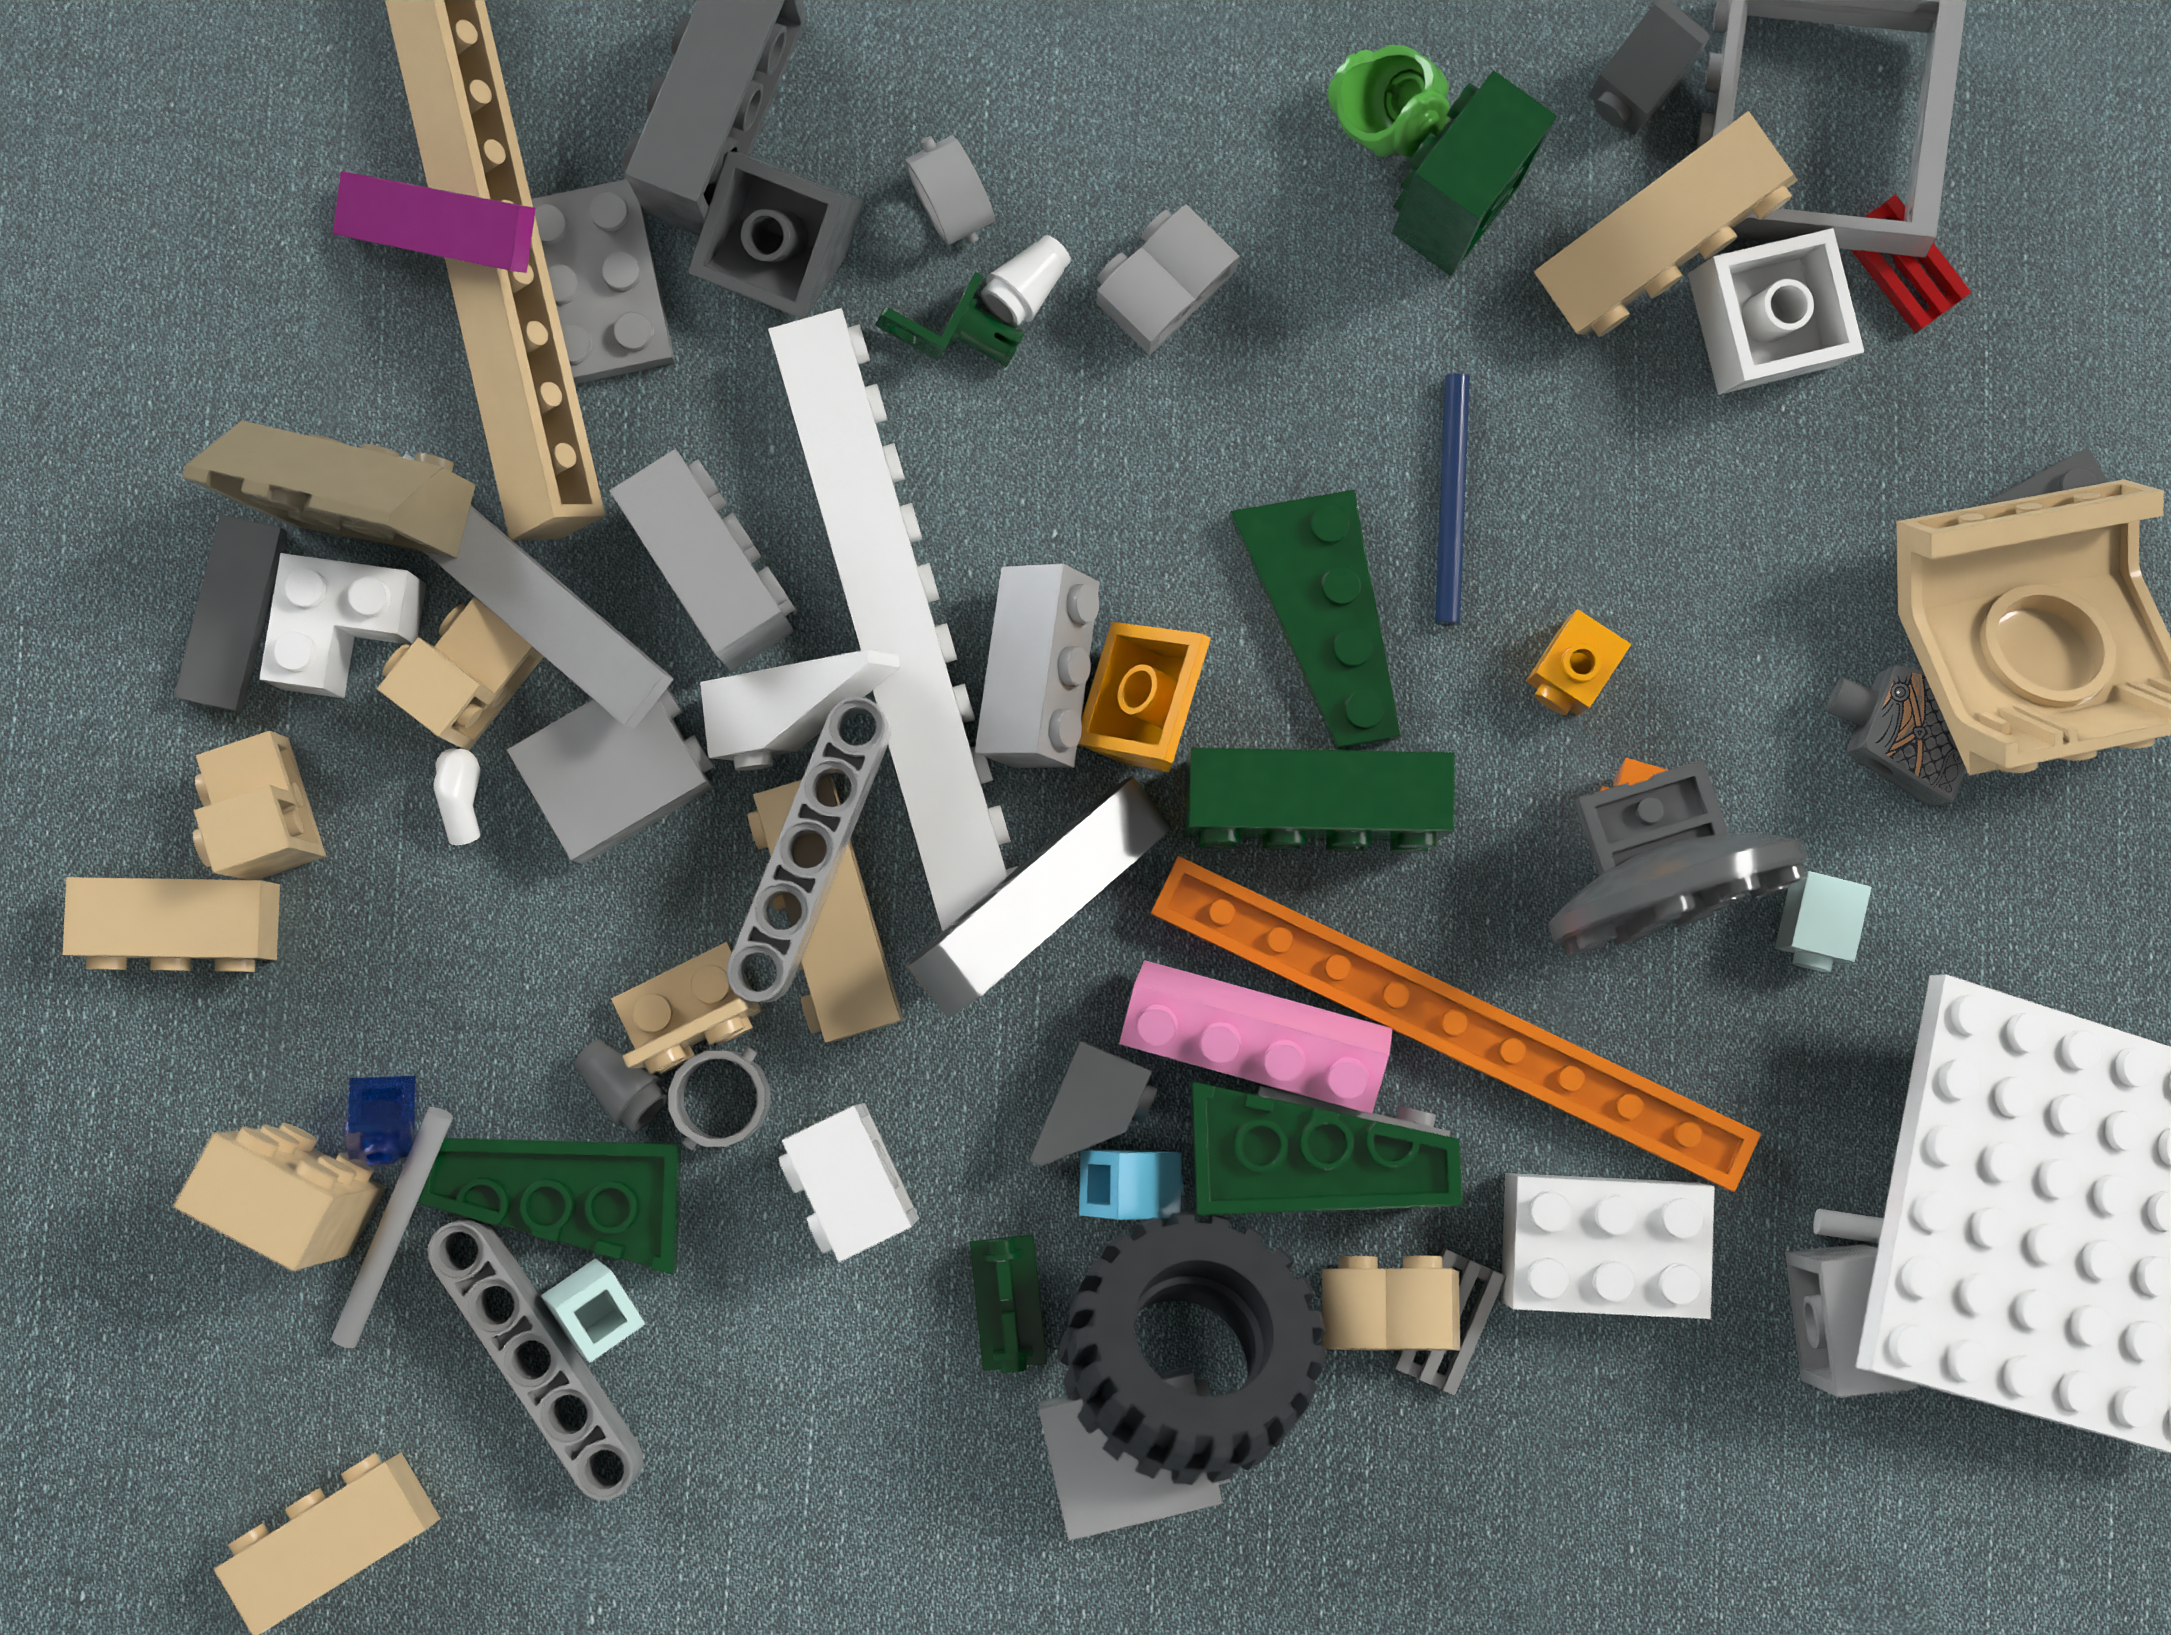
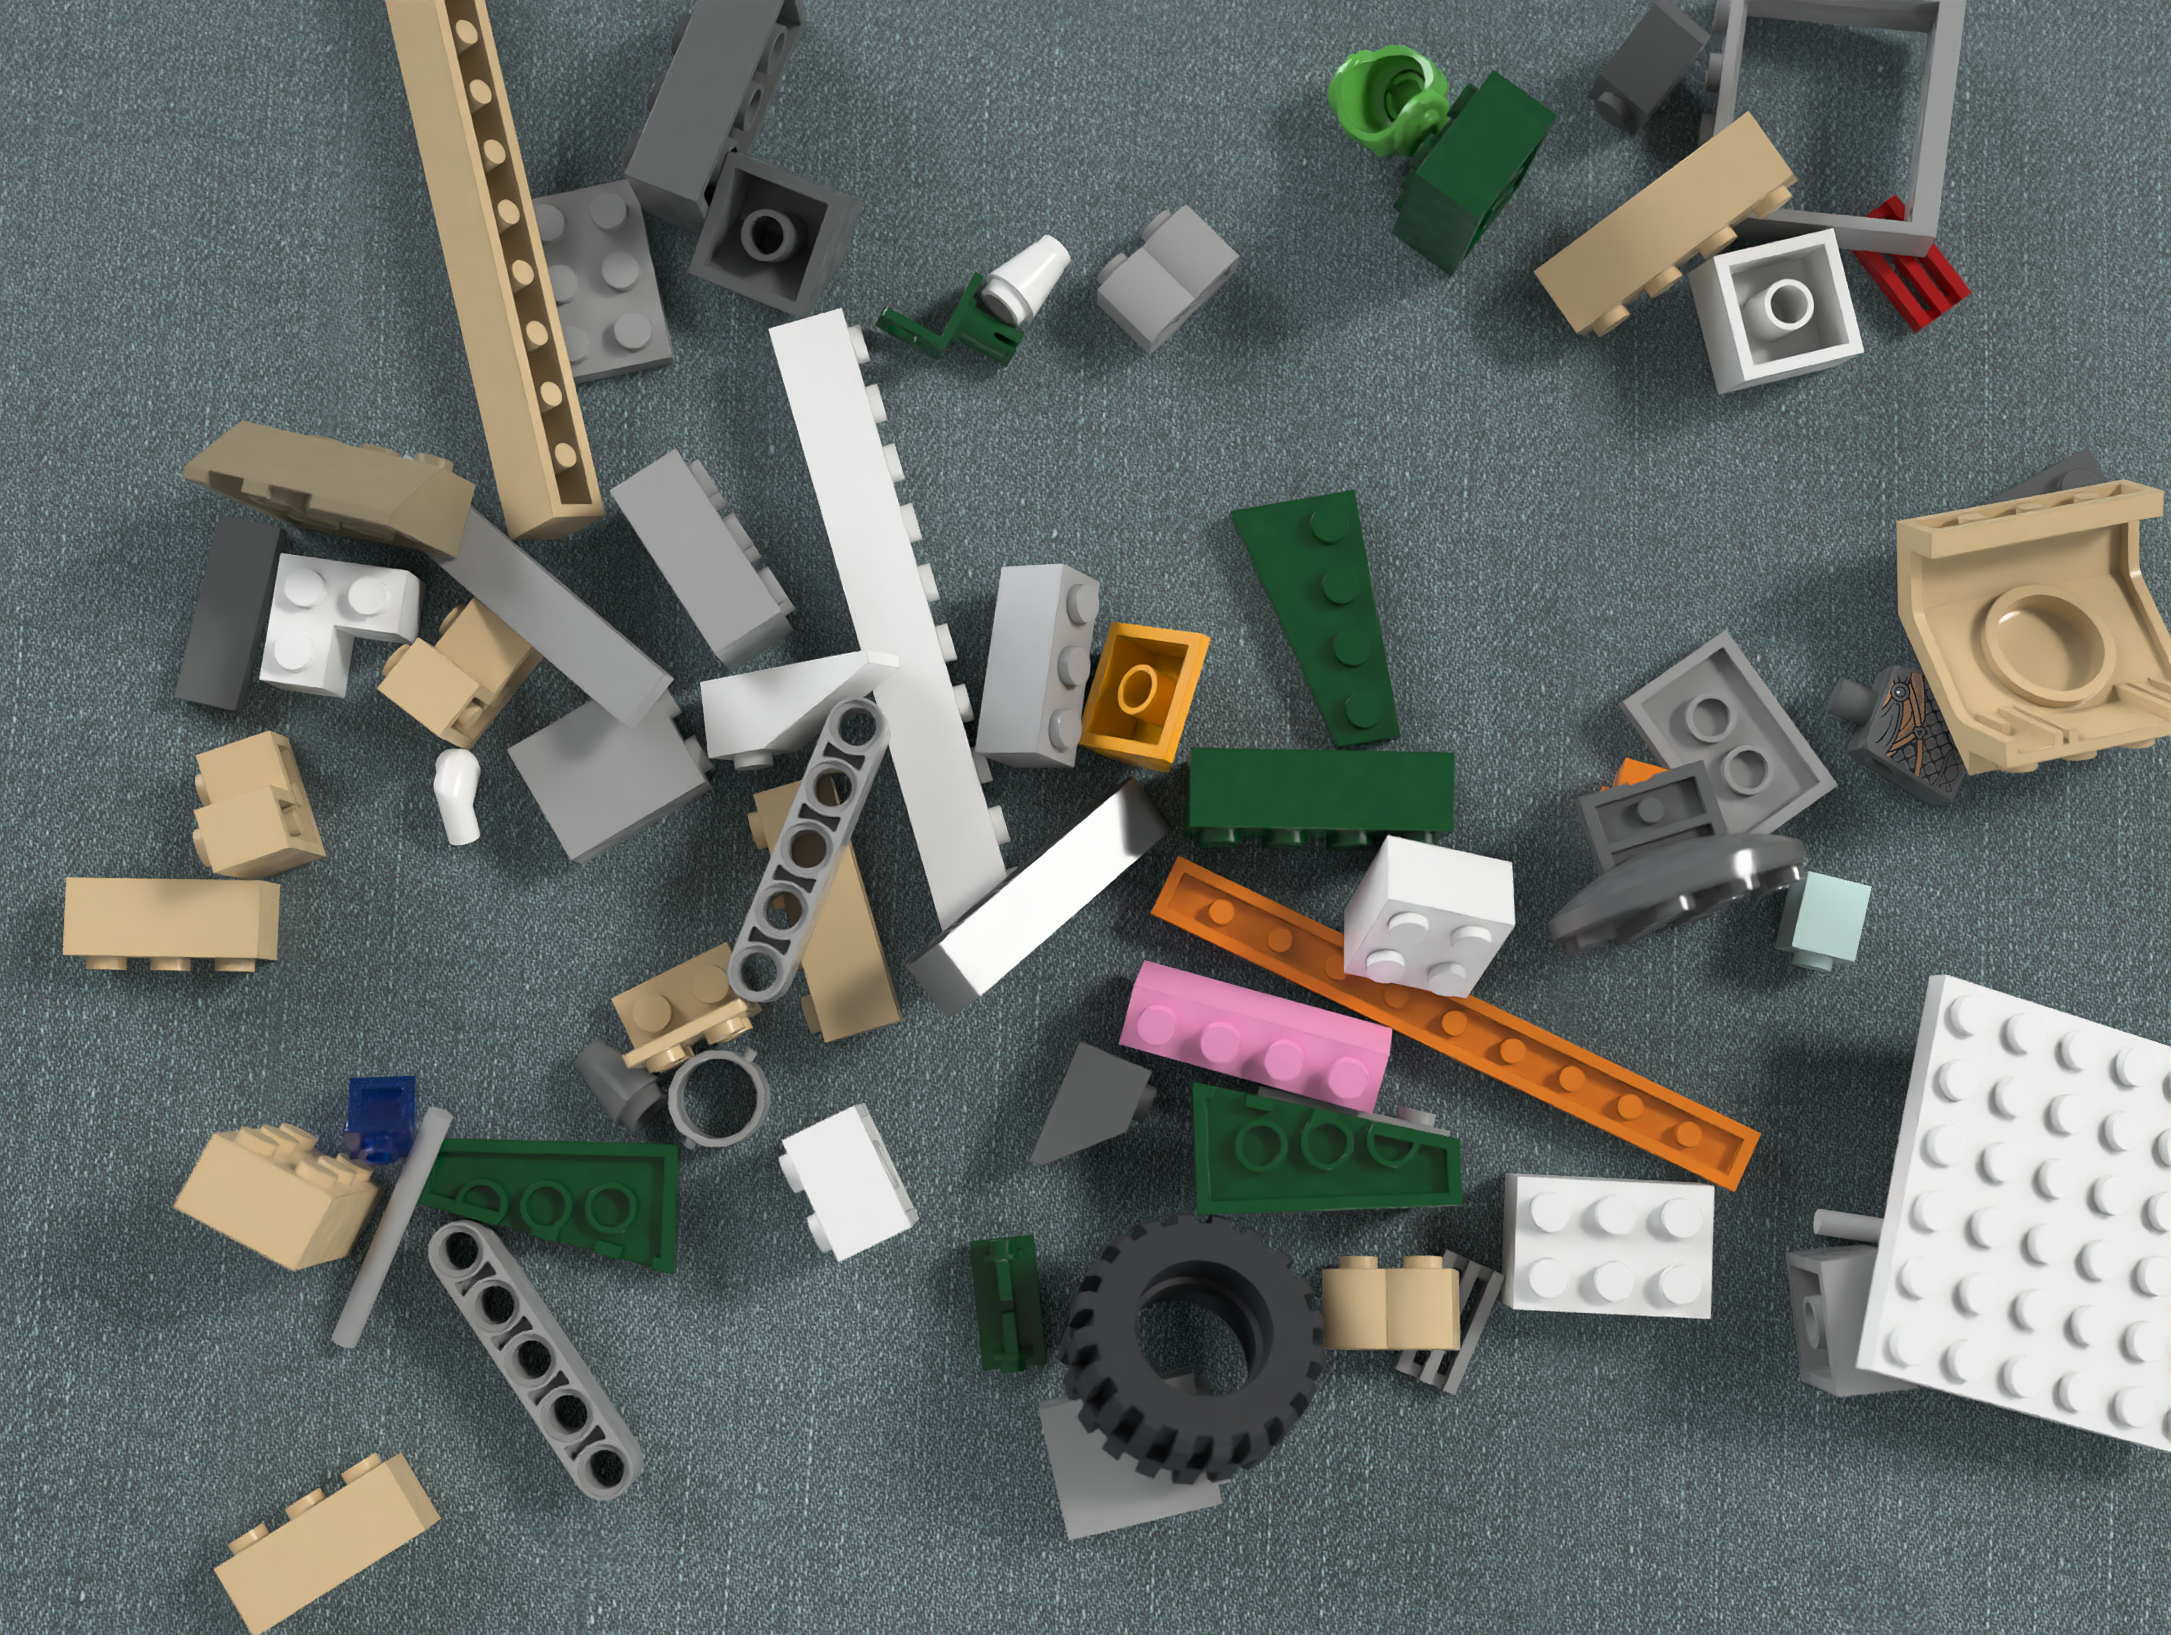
magenta tile [333,171,536,273] -> none
light aqua brick [541,1258,645,1363] -> none
light grey piece [904,135,995,246] -> none
medium azure brick [1079,1150,1183,1220] -> none
dark blue bar [1435,373,1470,626] -> none
light orange brick [1525,609,1631,716] -> none
none -> white brick [1344,835,1515,998]
none -> light grey plate [1618,630,1838,834]

